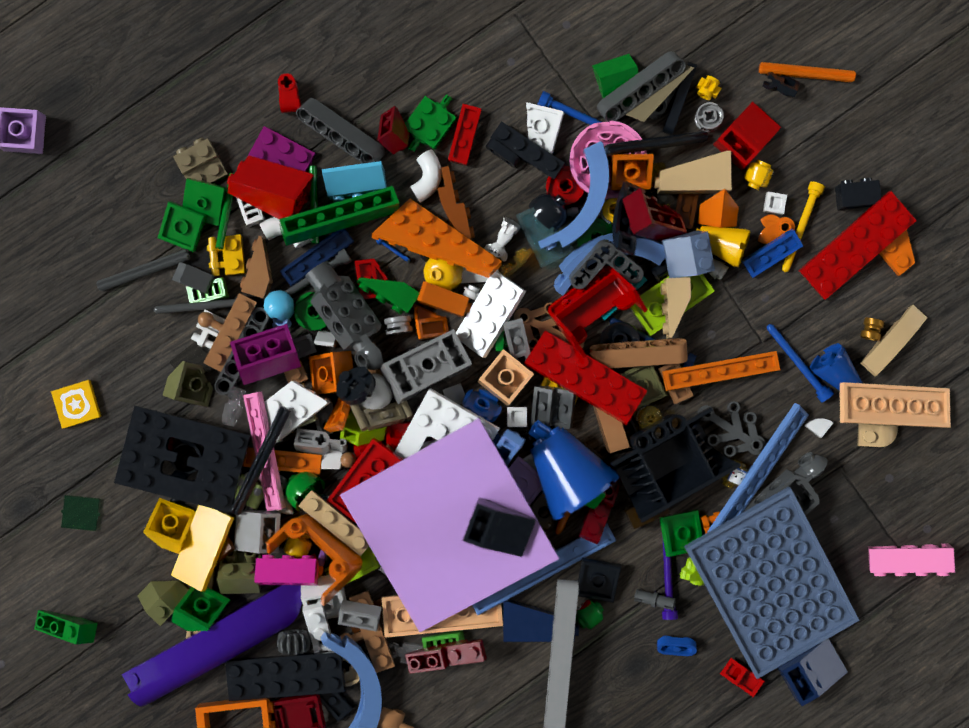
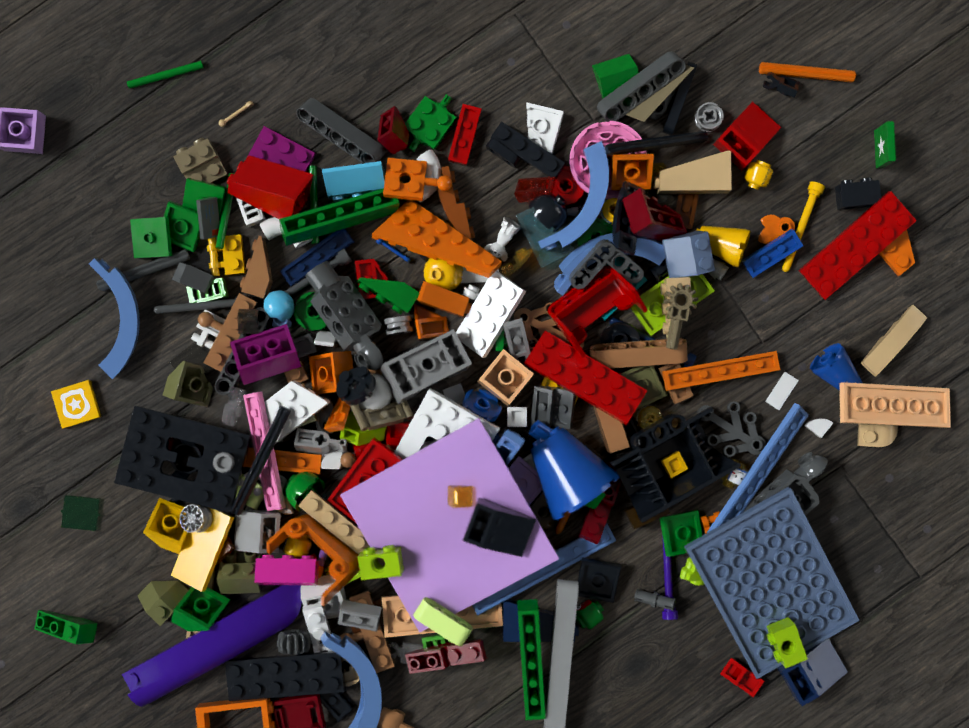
red piece [278,73,301,113] -> none
blue piece [537,91,602,125] -> none
blue plate [657,636,697,656] -> none
yellow gear [696,76,722,100] -> none
orange slope [697,188,739,228] -> none
white plate [763,192,787,215] -> none
blue piece [767,324,834,403] -> none
pearl gold wheel [860,317,884,341] -> none
bright pink wedge [868,543,955,576] -> none
none -> medium blue arch [89,258,140,379]
none -> green bar [127,61,204,89]
none -> green plate [130,217,172,258]
none -> light grey wheel [180,504,212,533]
none -> dark grey tile [196,197,220,240]
none -> light grey tile [213,452,235,473]
none -> tan hinge [219,101,254,127]
none -> clear smoke slope [237,309,259,334]
none -> lime brick [358,545,404,580]
none -> orange plate [383,158,452,201]
none -> yellowish green beam [413,597,473,646]
none -> clear yellow slope [448,485,472,508]
none -> clear red slope [514,177,556,203]
none -> green brick [517,599,546,720]
none -> yellow plate [660,451,688,478]
none -> dark tan gear [663,283,698,350]
none -> white sticker [765,372,799,410]
none -> lime brick [766,617,808,668]
none -> green tile [874,121,896,169]

